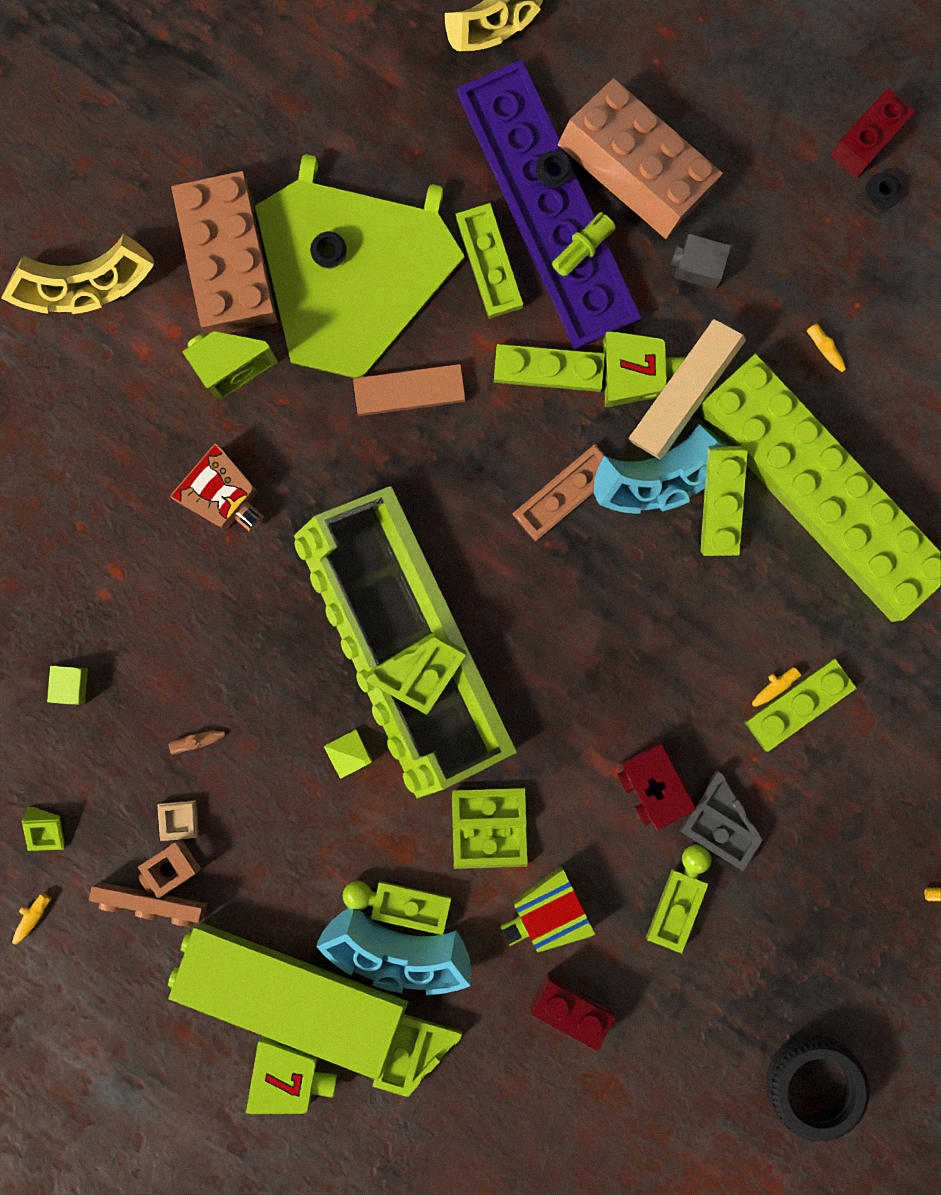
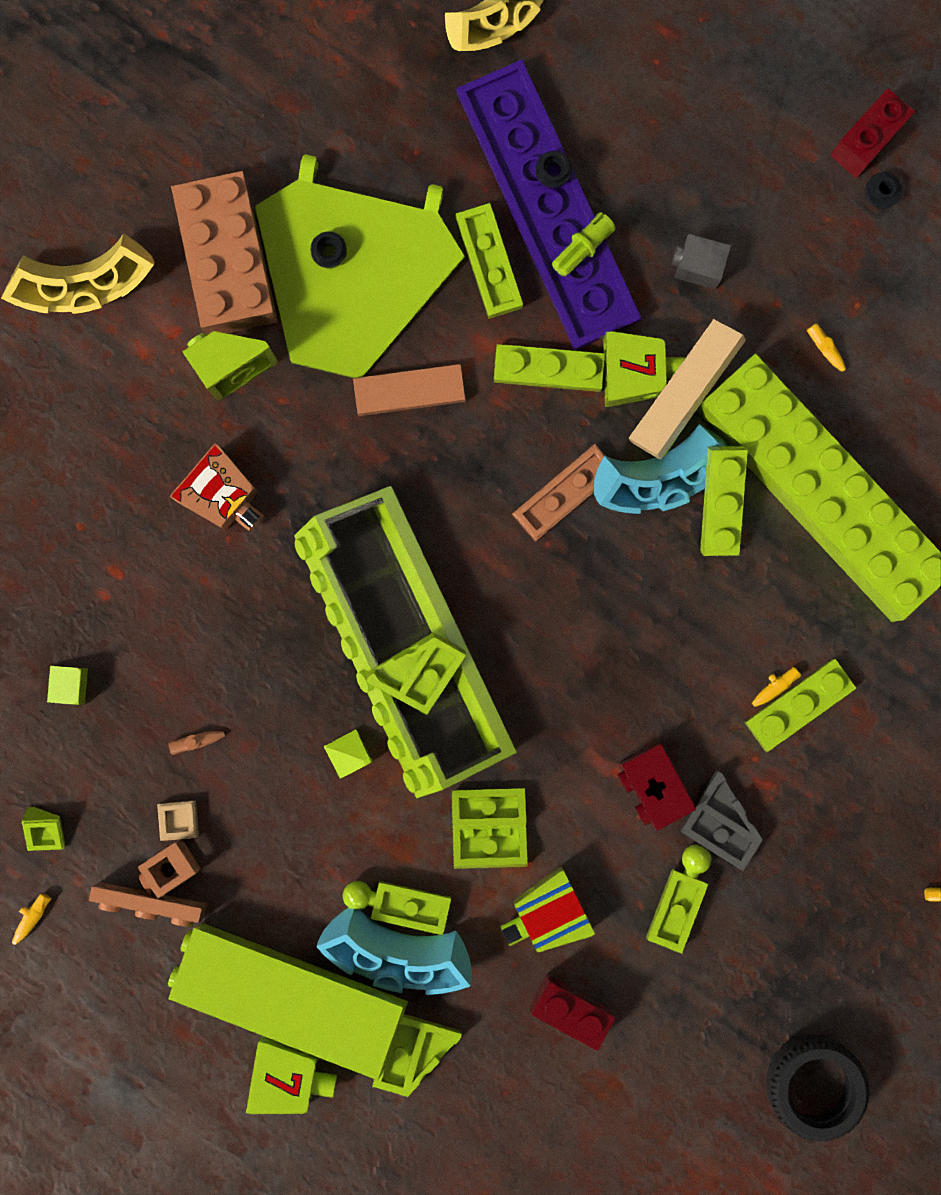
nougat brick [558,78,723,239] -> none

